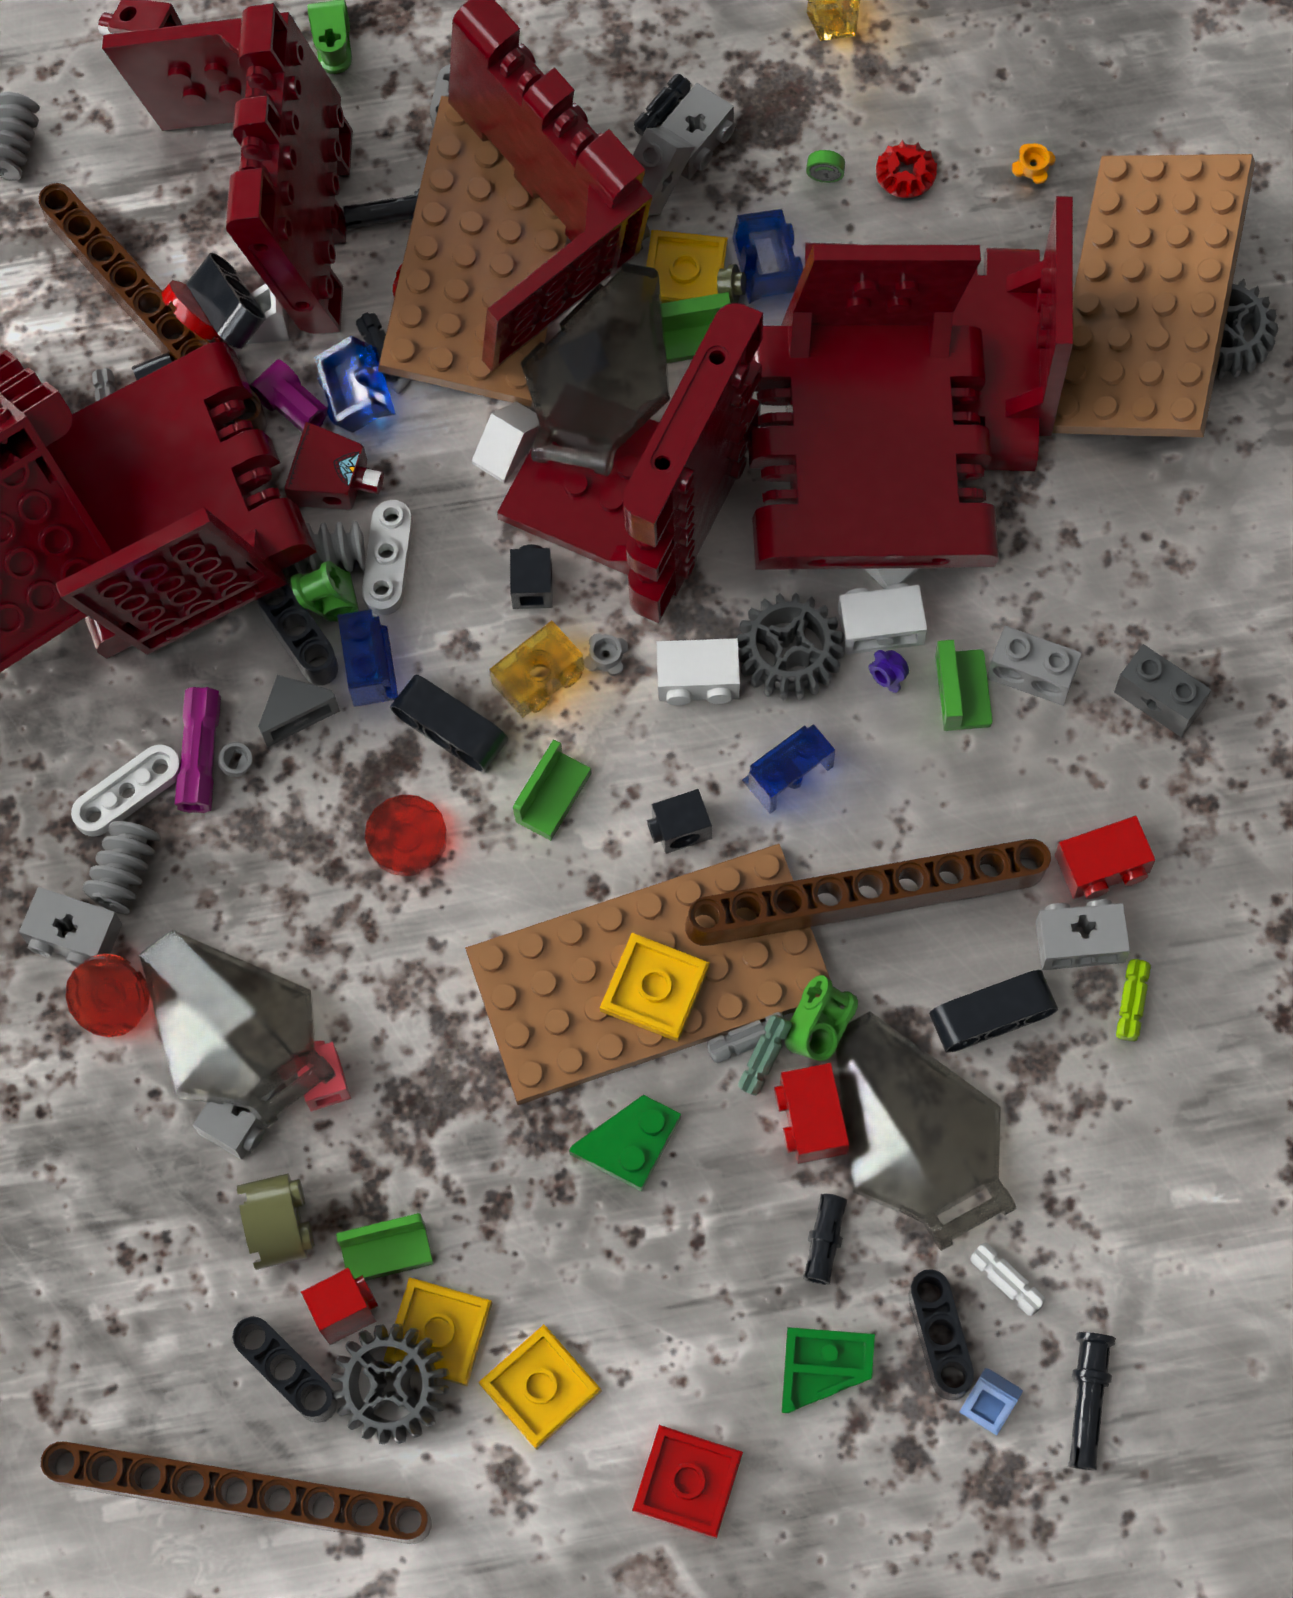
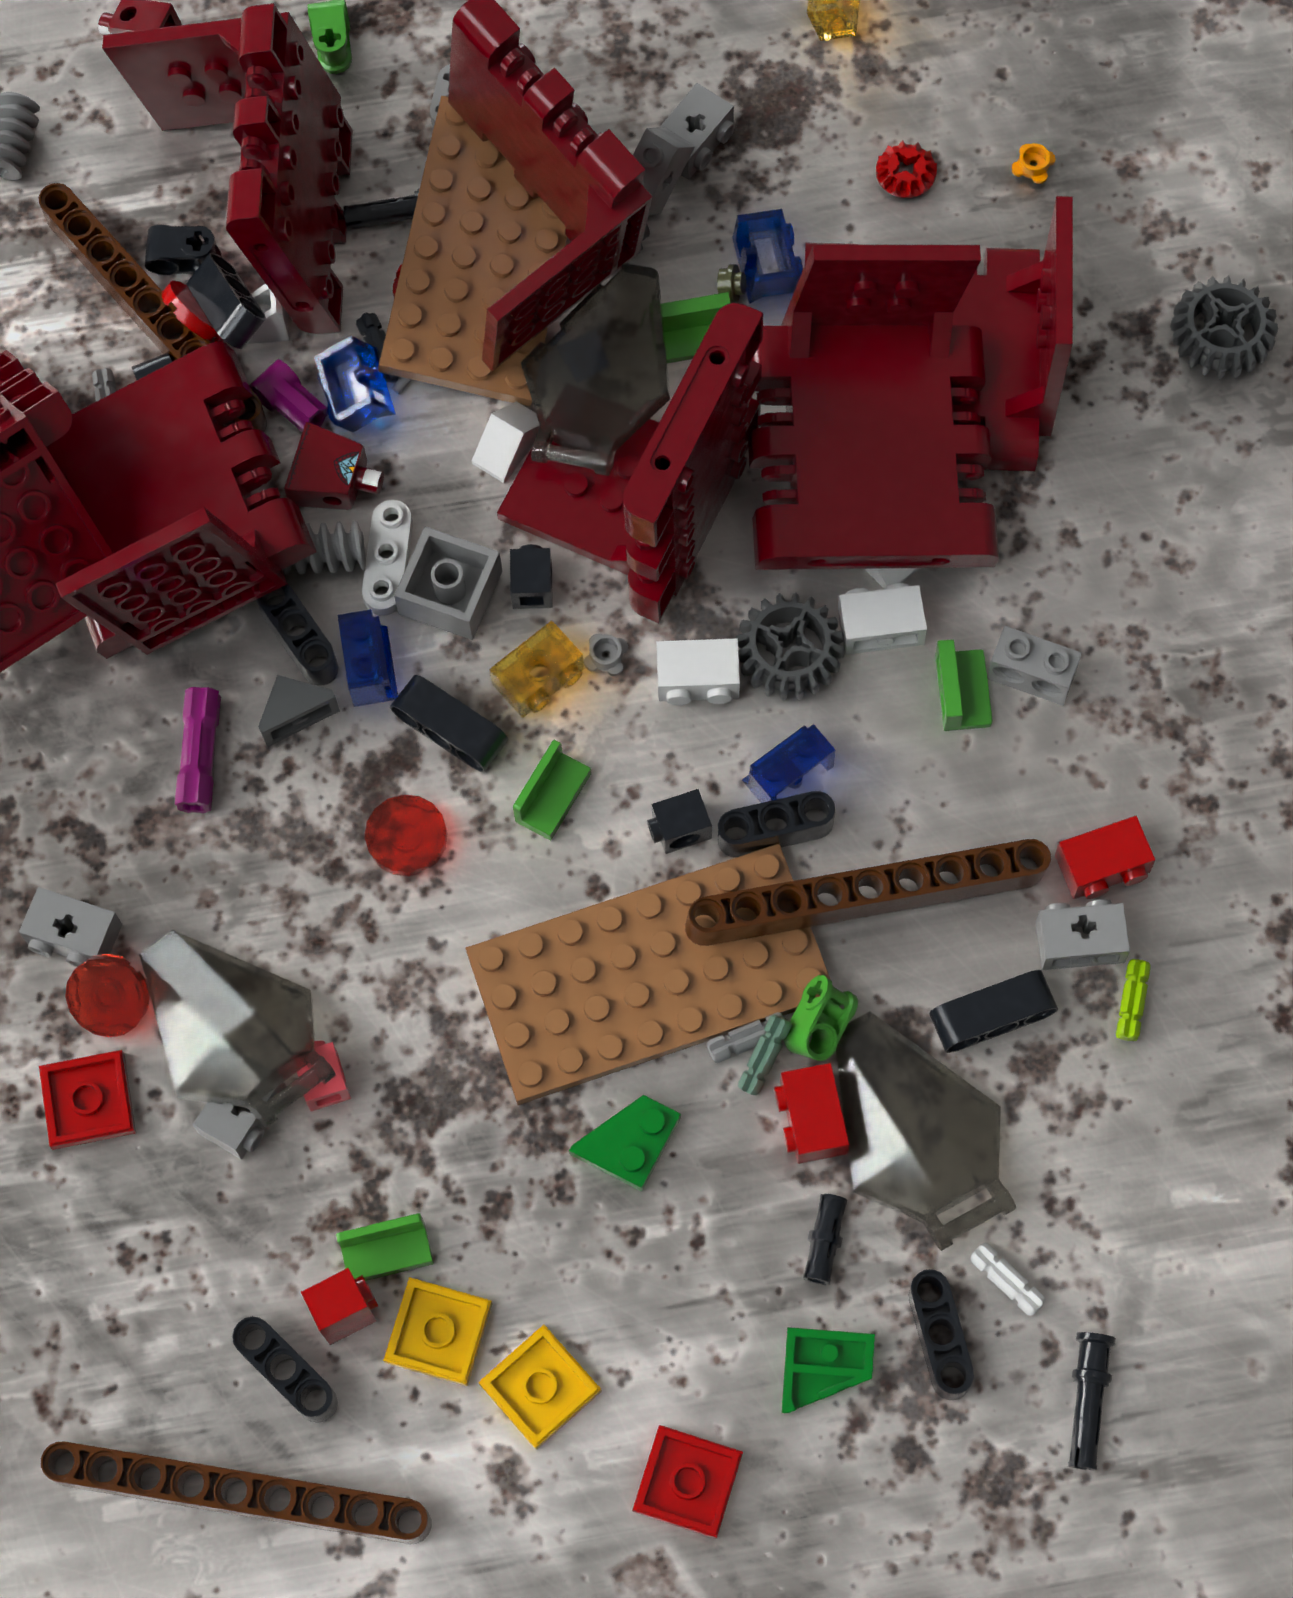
white plate [71,744,181,836] -> none
light grey piece [83,821,161,914] -> none
light grey hinge [218,742,252,777] -> none
olive brick [237,1173,315,1270] -> none
bright green piece [291,561,359,622] -> none
dark grey gear [331,1324,450,1444] -> none
yellow tile [600,933,710,1042] -> none
black axle [634,74,691,136] -> none
yellow tile [642,230,728,305] -> none
bright green tile [806,150,845,183] -> none
dark purple plate [868,650,909,693] -> none
medium blue slope [959,1368,1023,1435] -> none
medium nougat plate [1052,154,1255,437] -> none
dark grey brick [1114,644,1212,738] -> none
none -> red tile [39,1050,136,1150]
none -> black piece [145,224,222,275]
none -> light grey brick [394,526,503,640]
none -> black beam [718,791,835,857]

